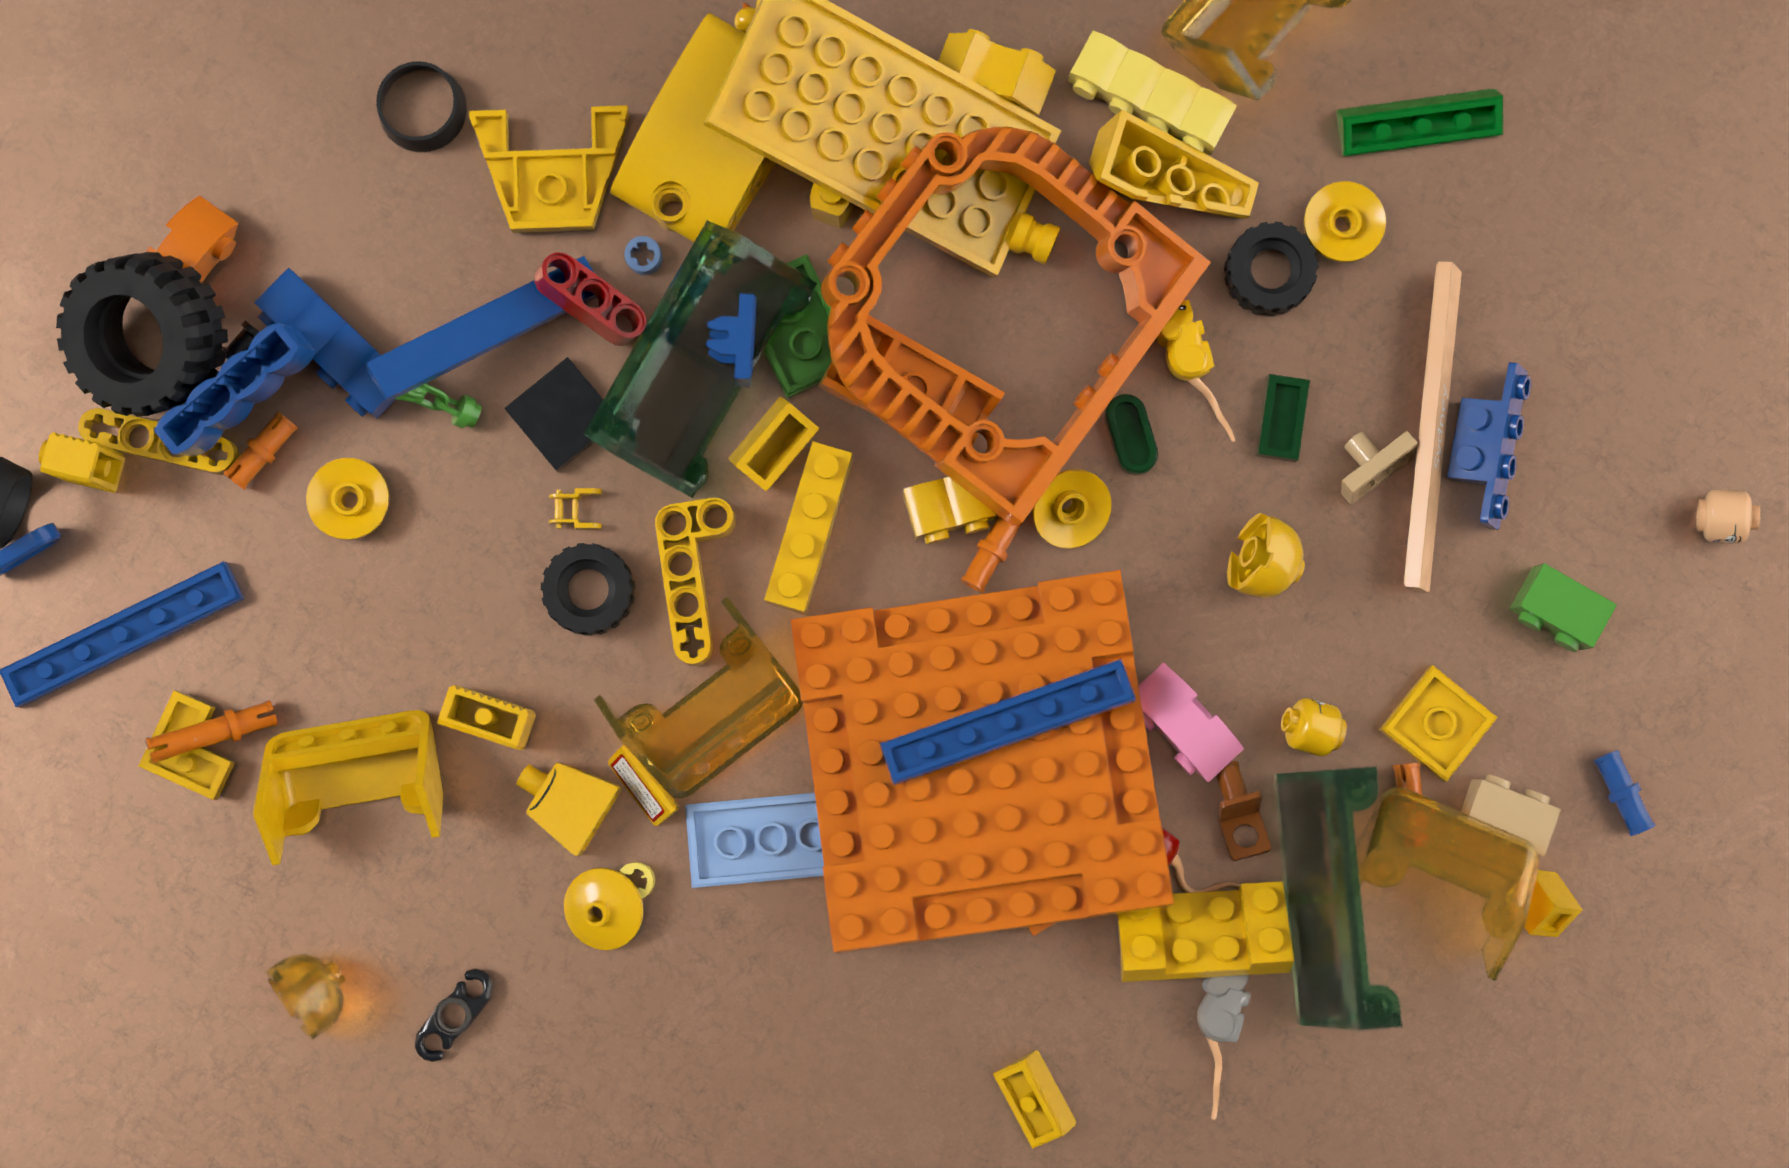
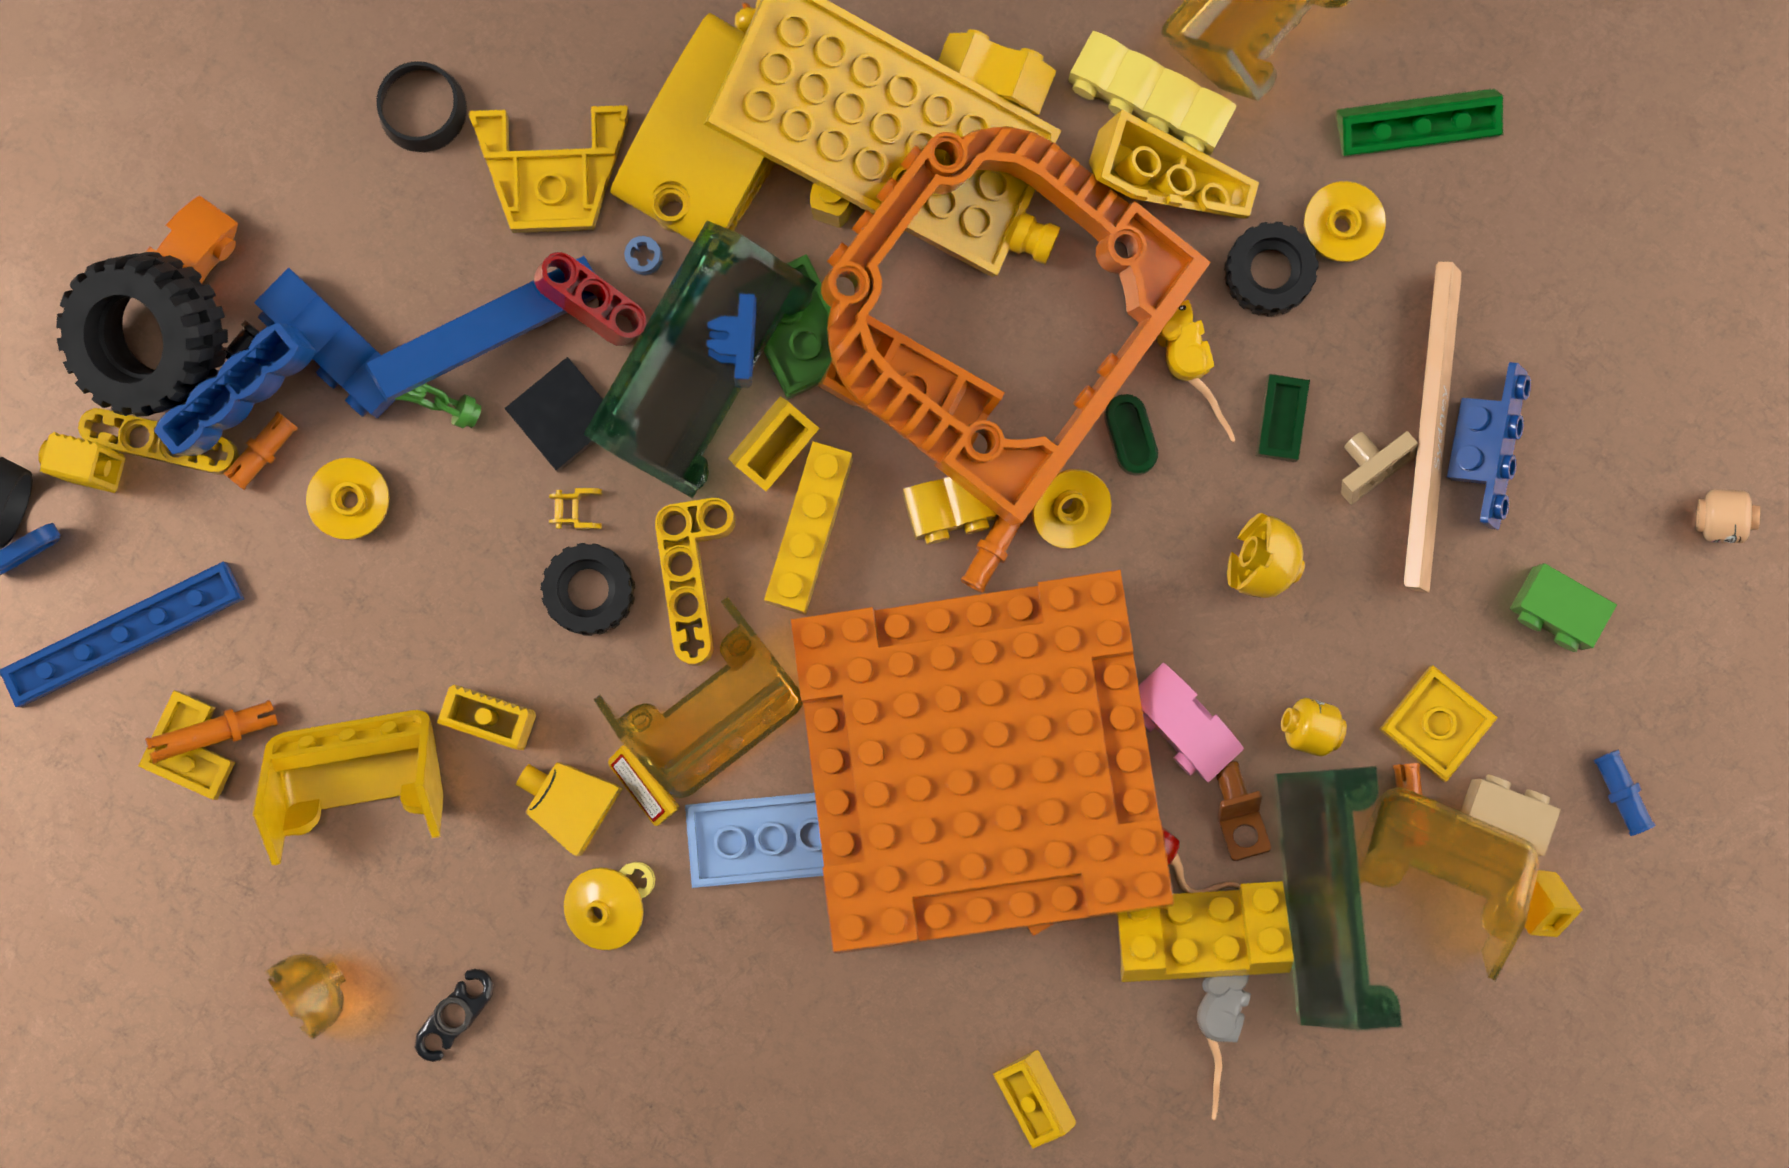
blue tile [880,659,1136,785] -> none

